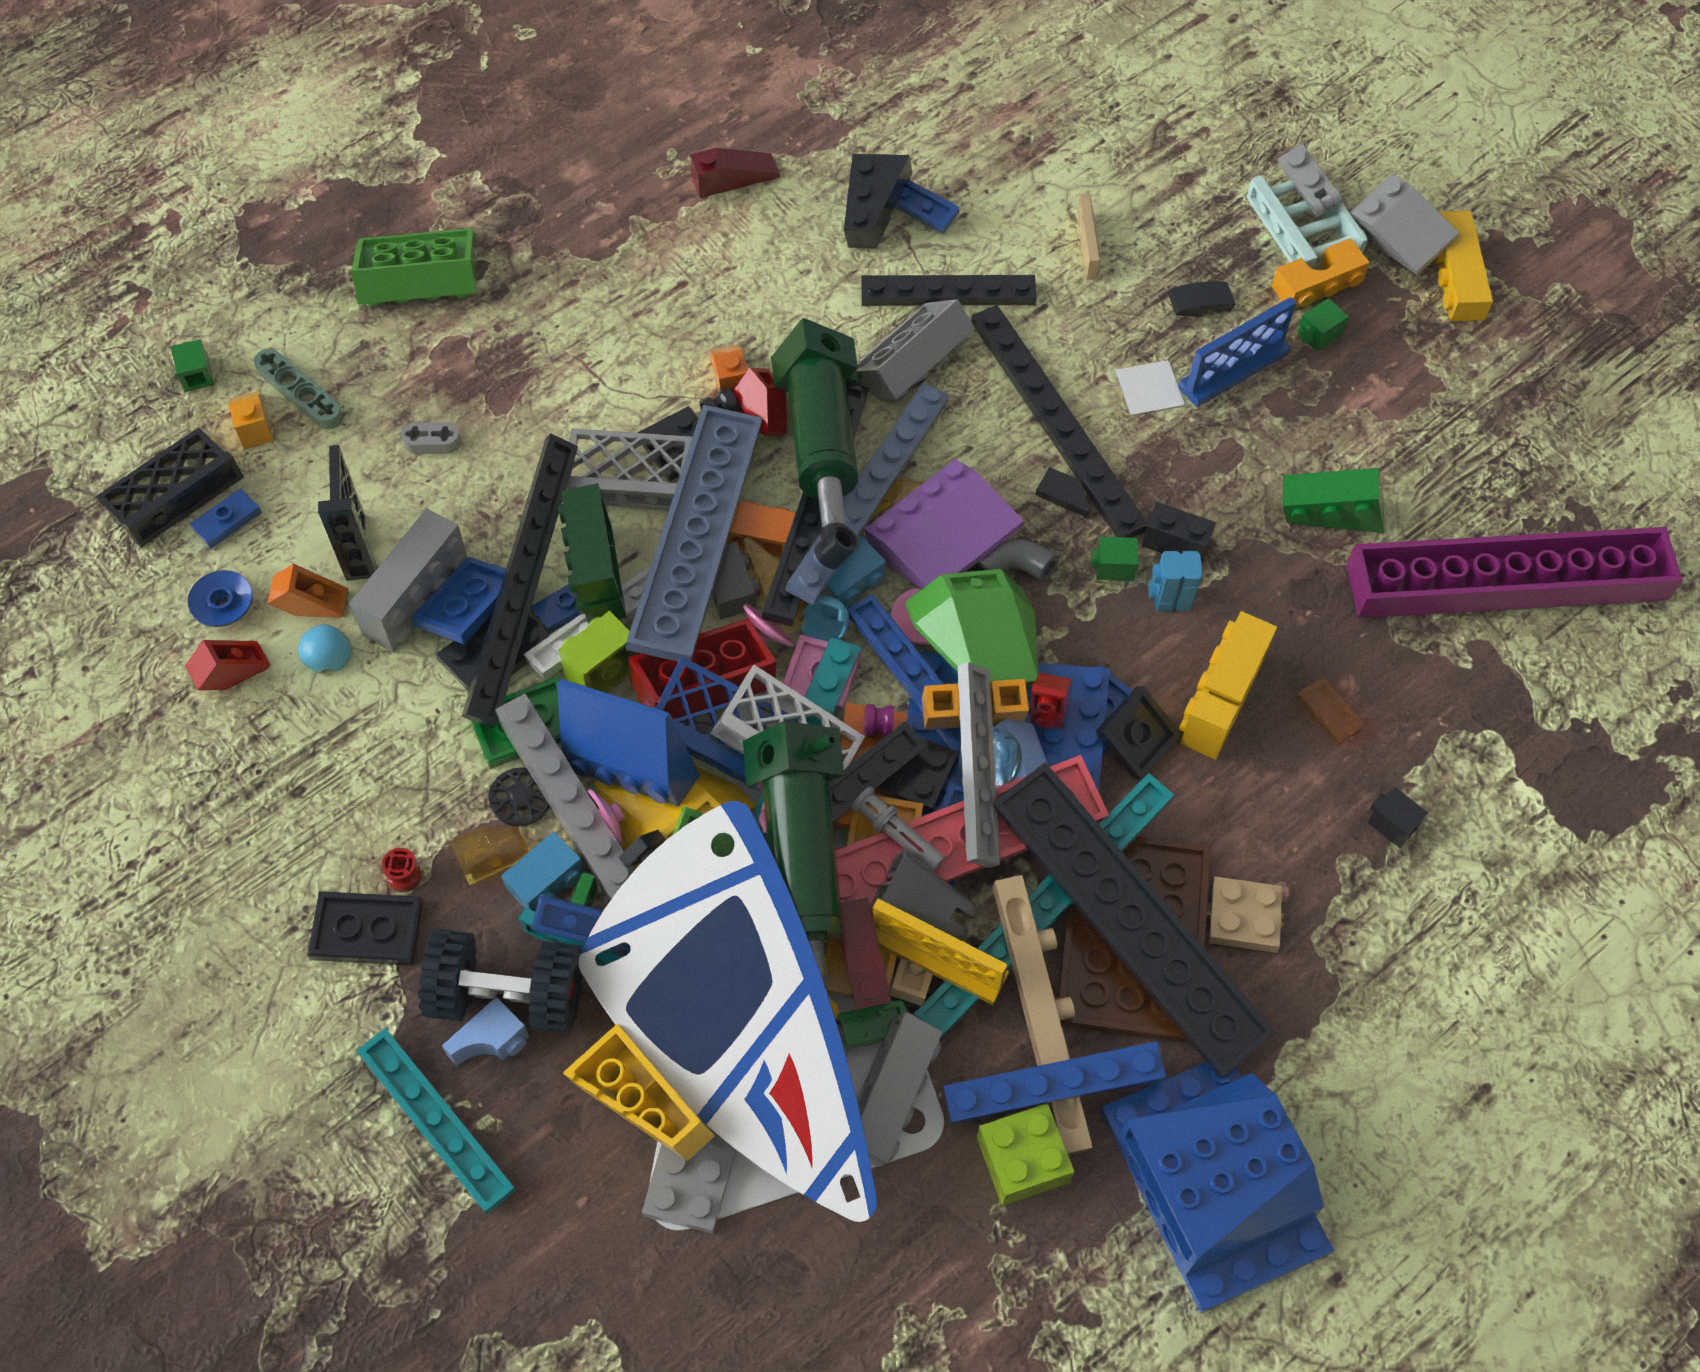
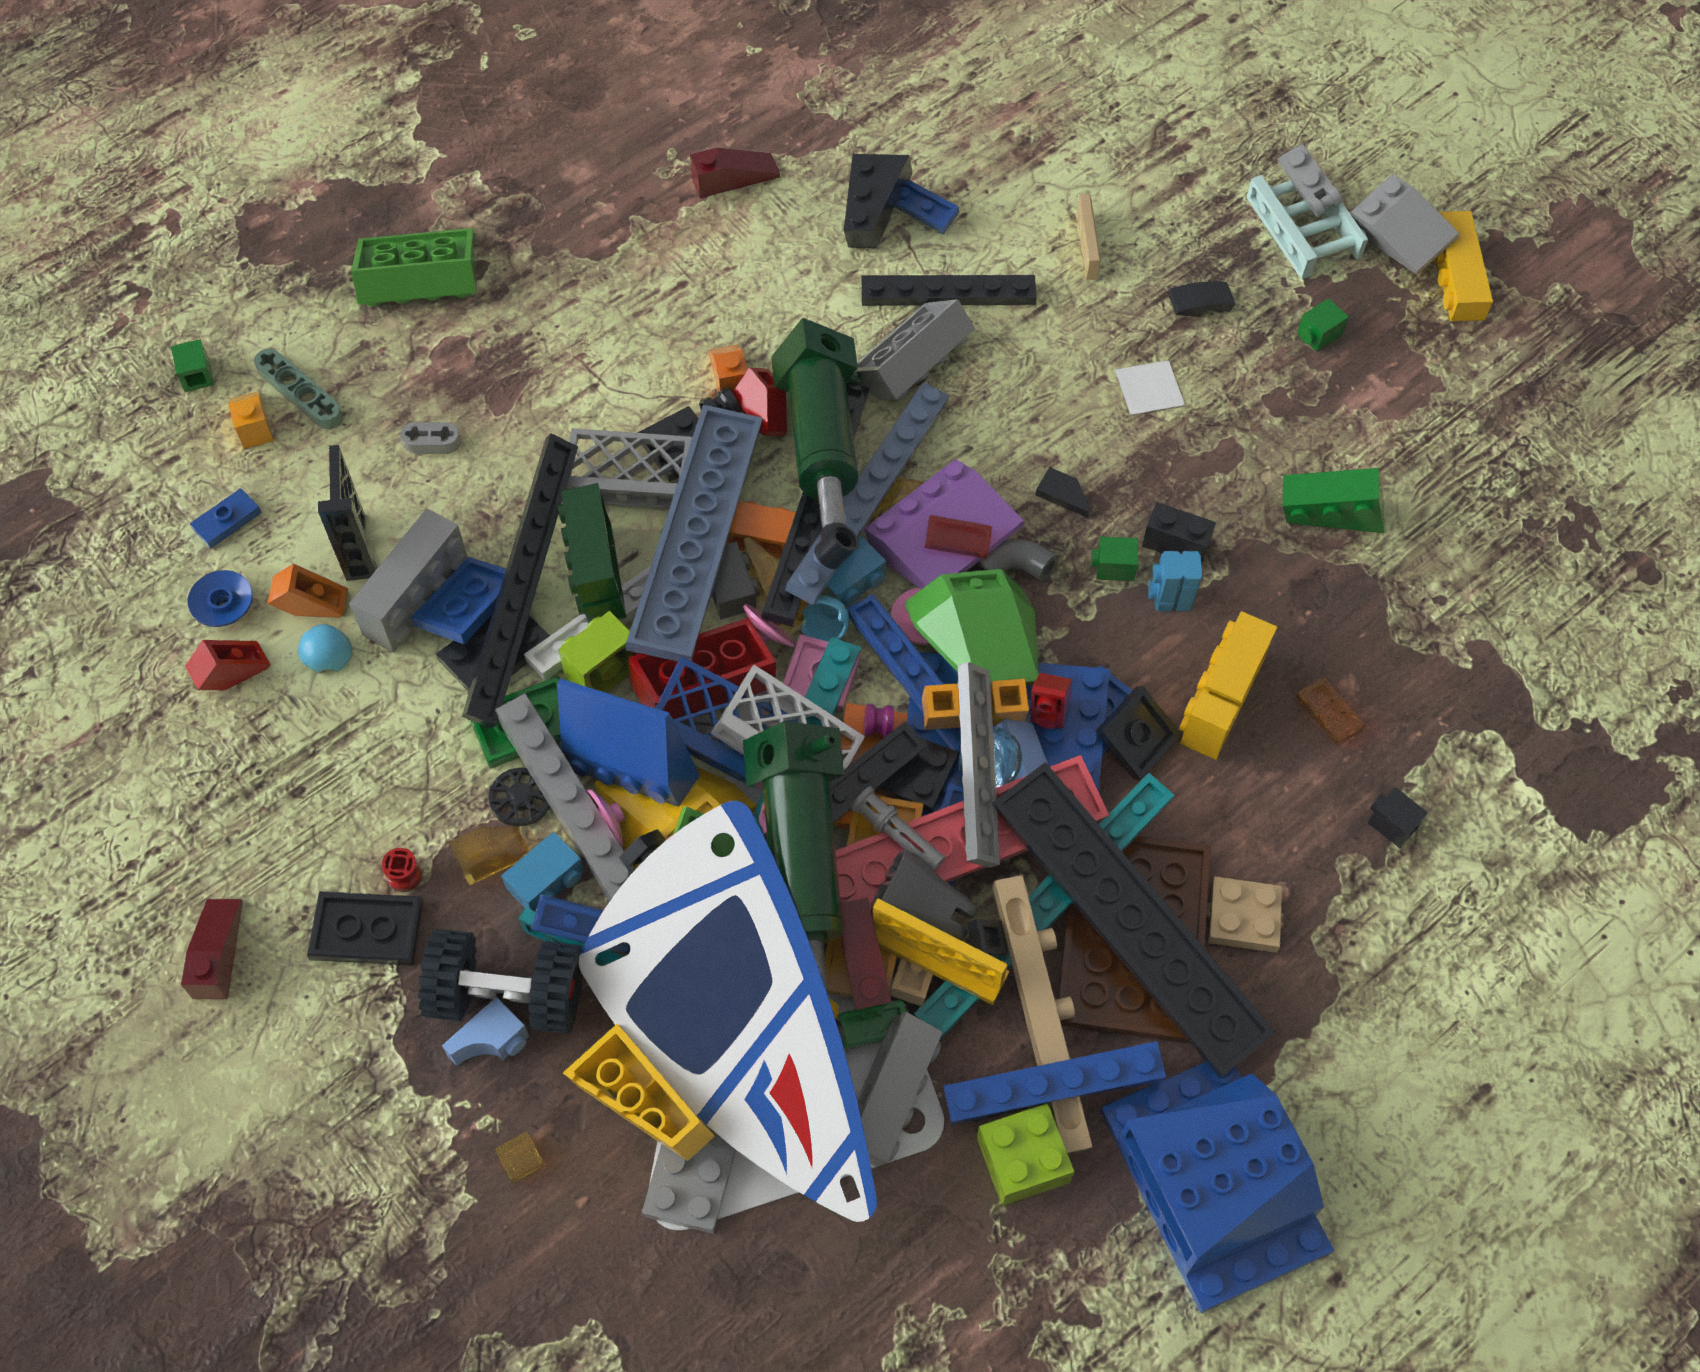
black fence [96,427,244,548] -> none
teal plate [356,1028,516,1215] -> none
blue plate [531,584,579,634] -> none
green tile [571,872,598,907] -> none
black plate [971,305,1148,538] -> none
blue fence [1178,297,1296,407] -> none
light orange arch [1271,238,1370,309] -> none
magenta brick [1346,527,1683,618] -> none
none -> dark red slope [181,899,243,999]
none -> clear yellow tile [494,1131,545,1183]
none -> clear red tile [924,515,992,559]
none -> black plate [967,919,1008,958]

